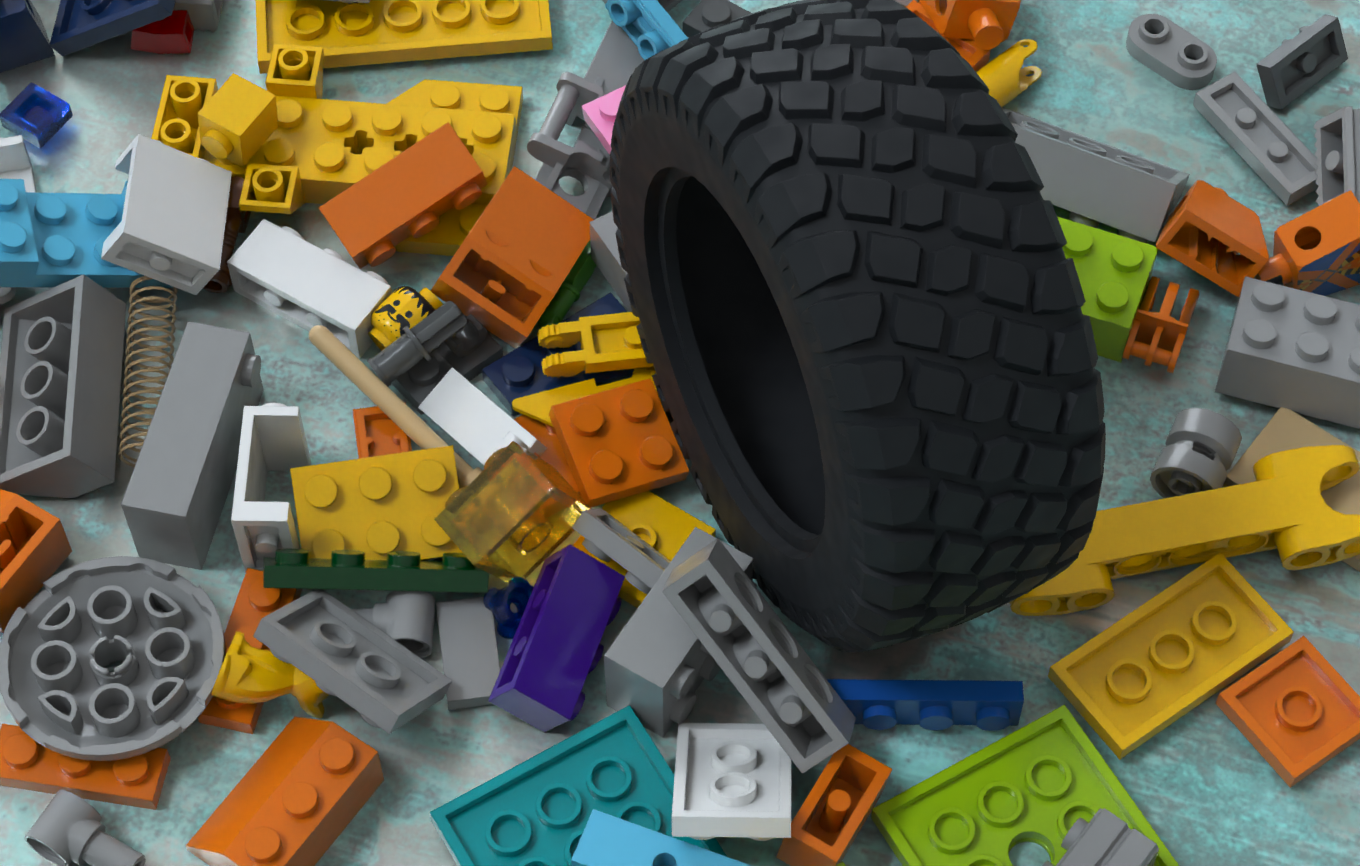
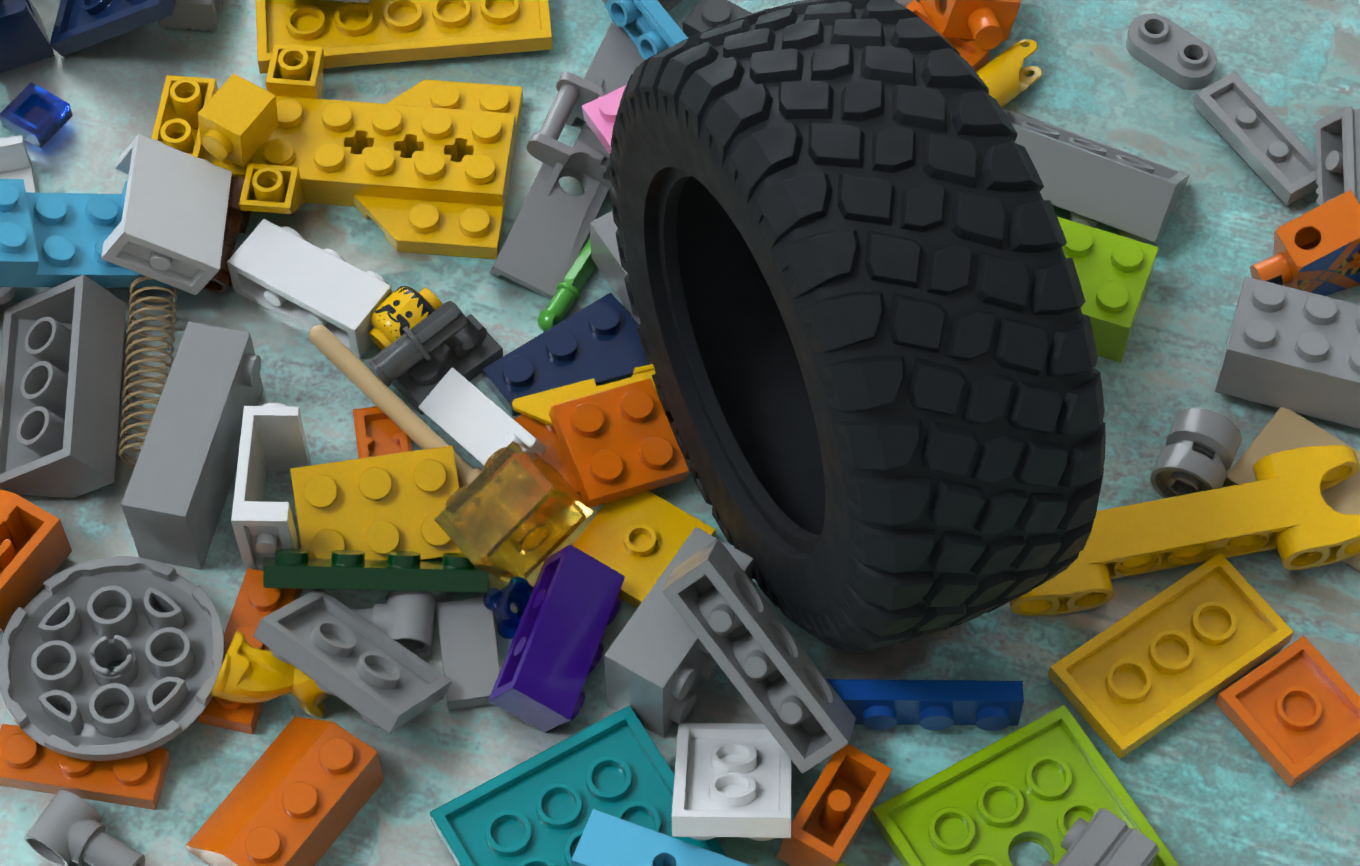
red piece [130,10,194,54] -> none
orange brick [319,122,488,269] -> none
orange slope [430,166,594,349] -> none
yellow hinge [537,312,654,378] -> none
light grey plate [572,508,671,594] -> none
orange arm [1122,276,1199,374] -> none
orange torso [1156,180,1269,297] -> none
dark grey plate [1256,14,1348,110] -> none

